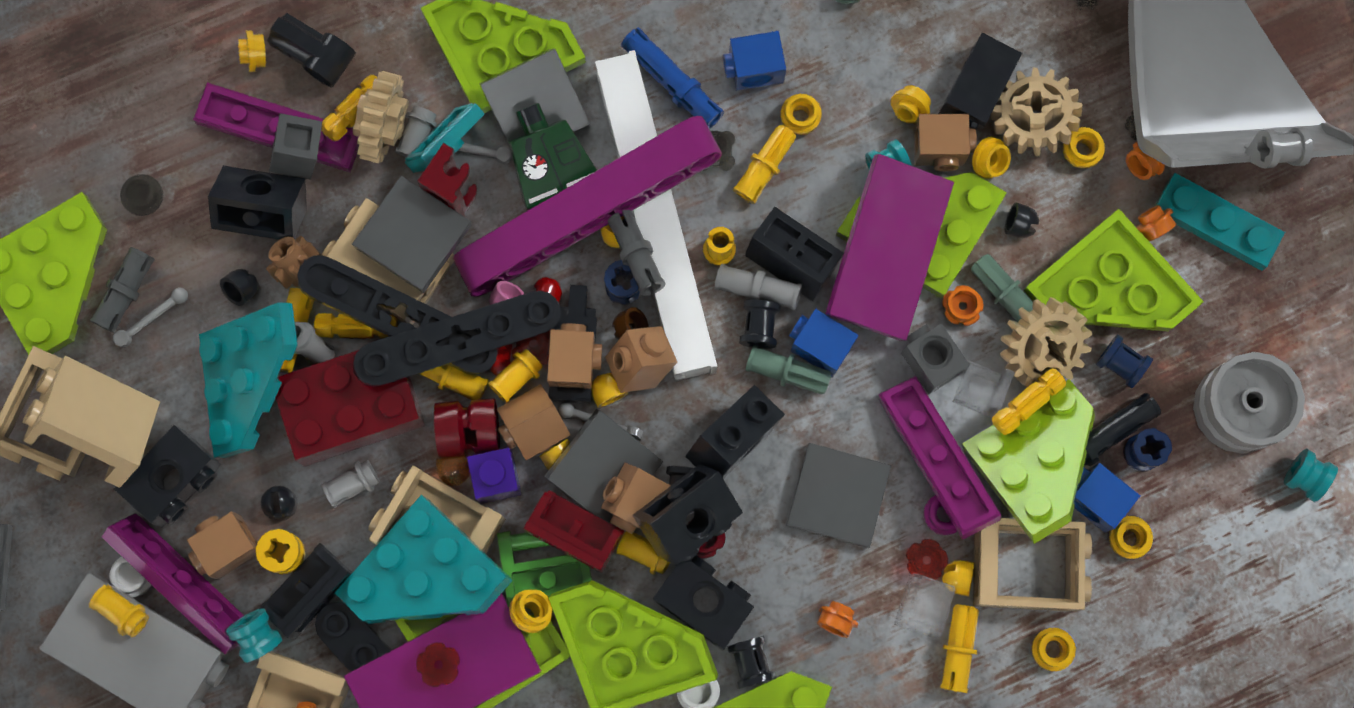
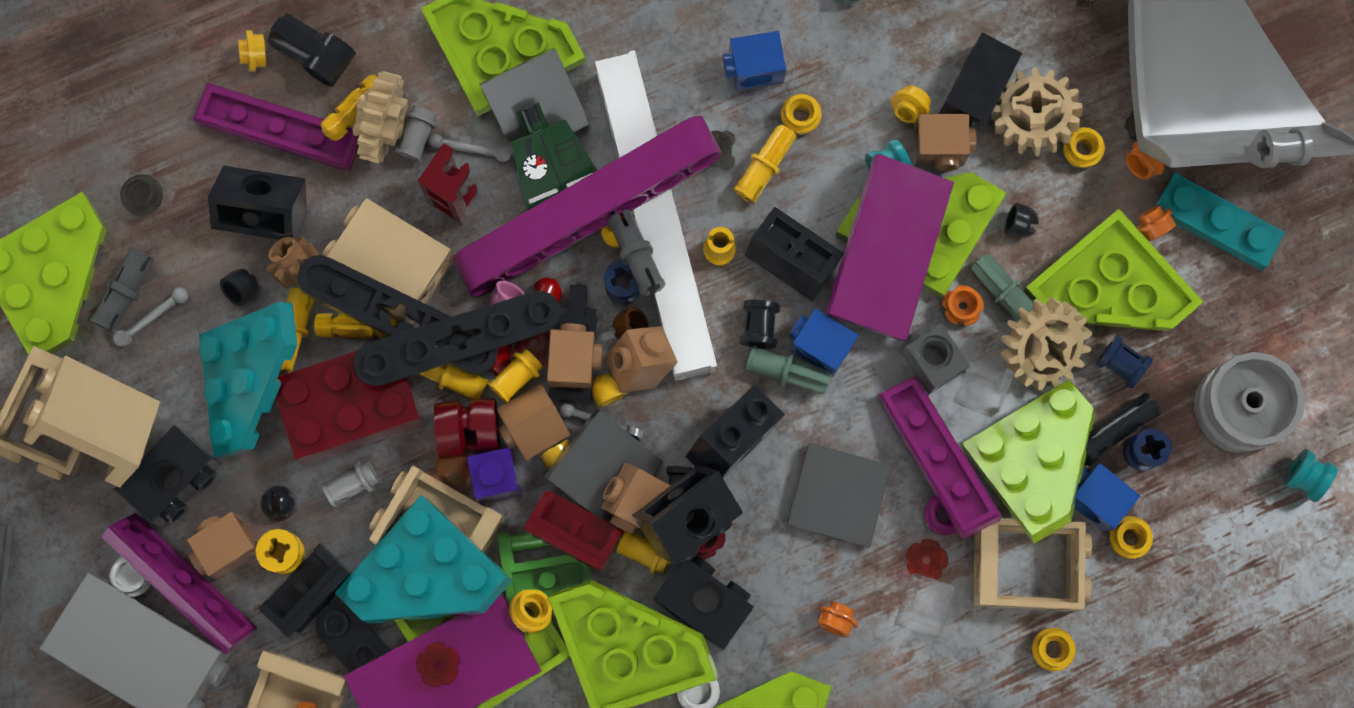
yellow pin [89,584,149,637] -> none
teal wheel [226,608,282,663] -> none
dark grey brick [269,113,322,180] -> none
light grey pin [294,322,335,365] -> none
dark grey tile [352,176,472,293] -> none
teal plate [404,103,485,173] -> none
blue pin [621,27,724,128] -> none
light grey pin [715,264,802,310] -> none
black bush [727,636,776,689] -> none
yellow axle [940,604,979,693] -> none
yellow hinge [942,560,975,597] -> none
yellow plate [972,137,1011,178] -> none
yellow axle [991,368,1067,435] -> none

